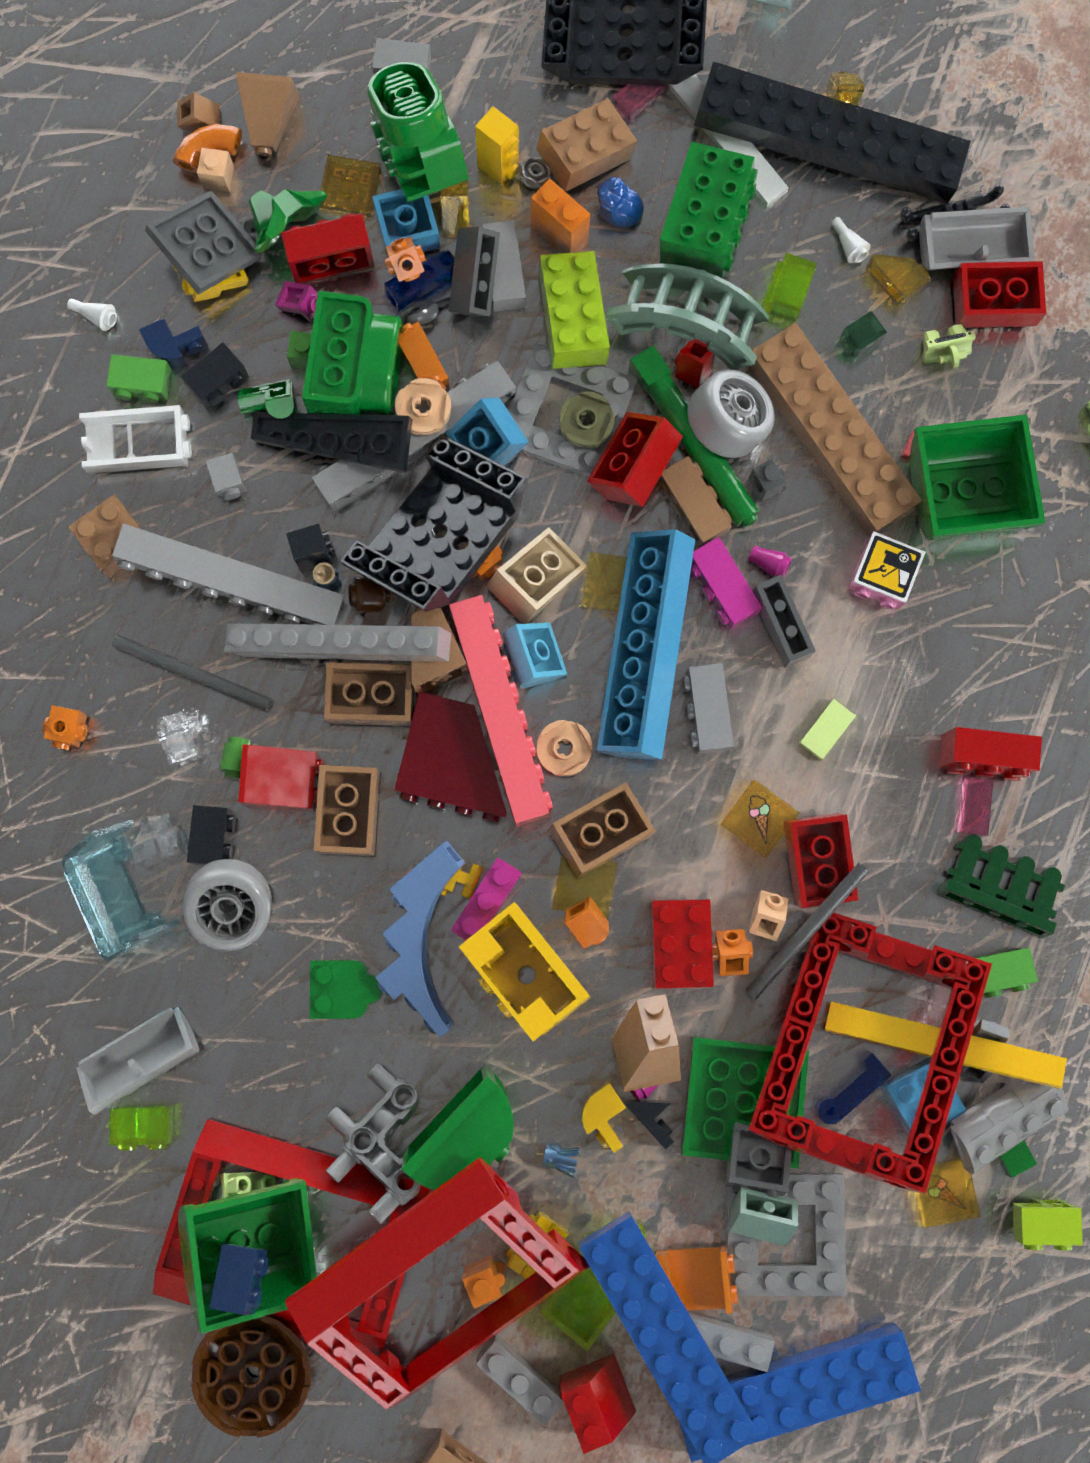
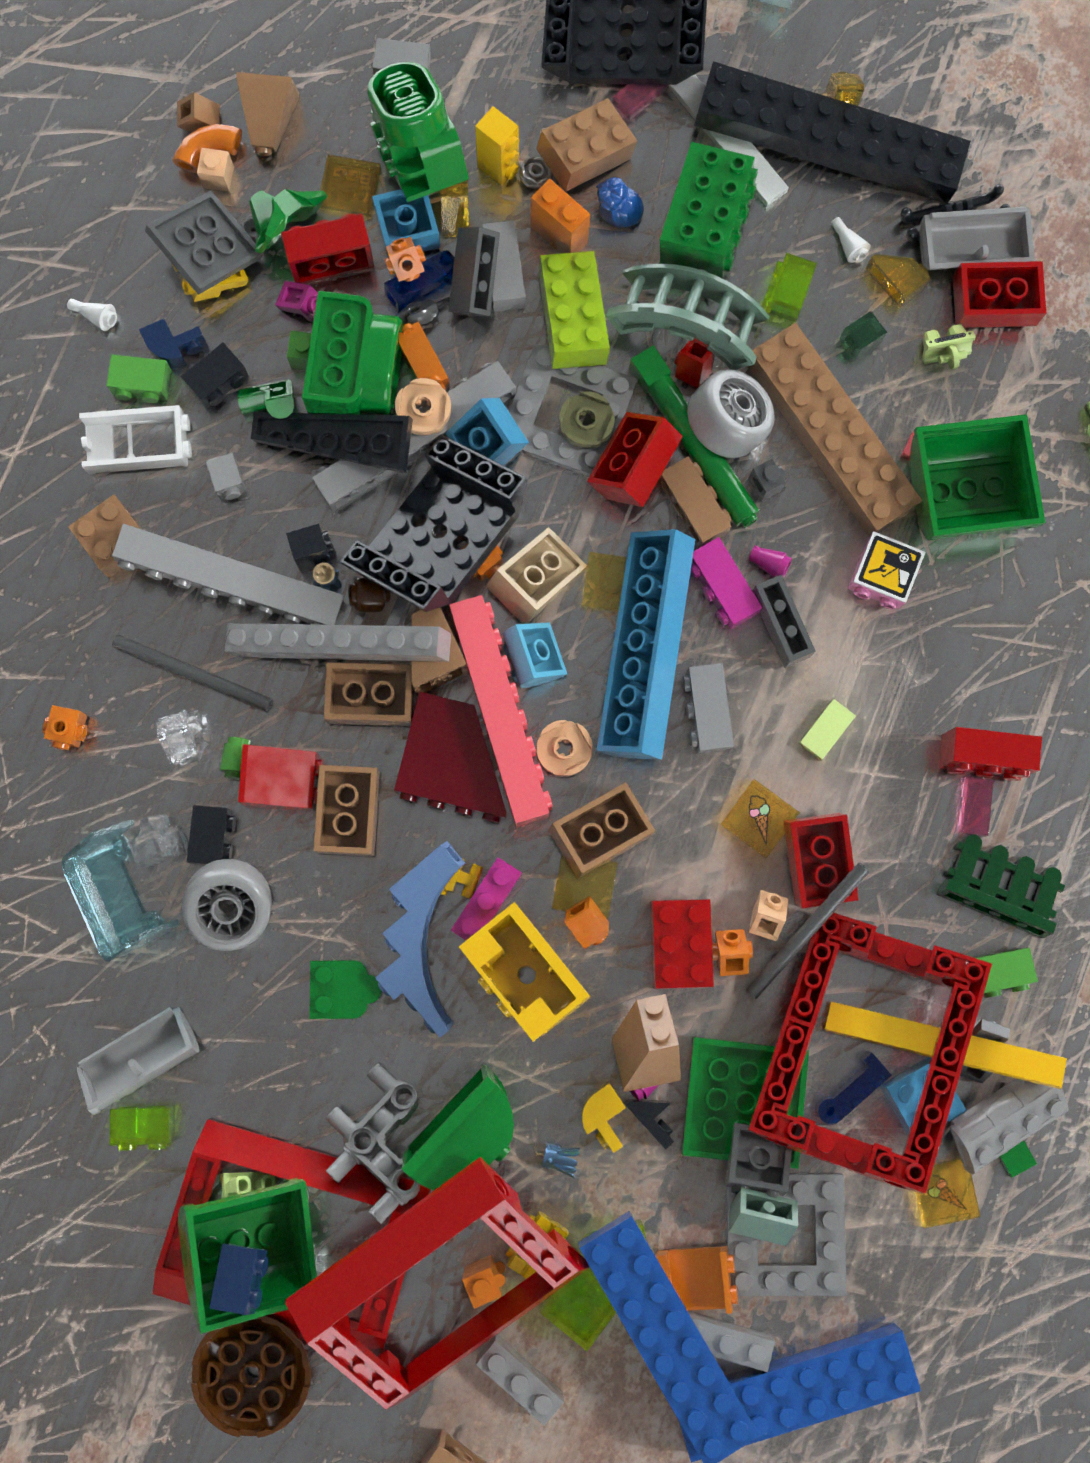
red slope [559,1353,636,1454] -> none
lime brick [1013,1199,1083,1251] -> none

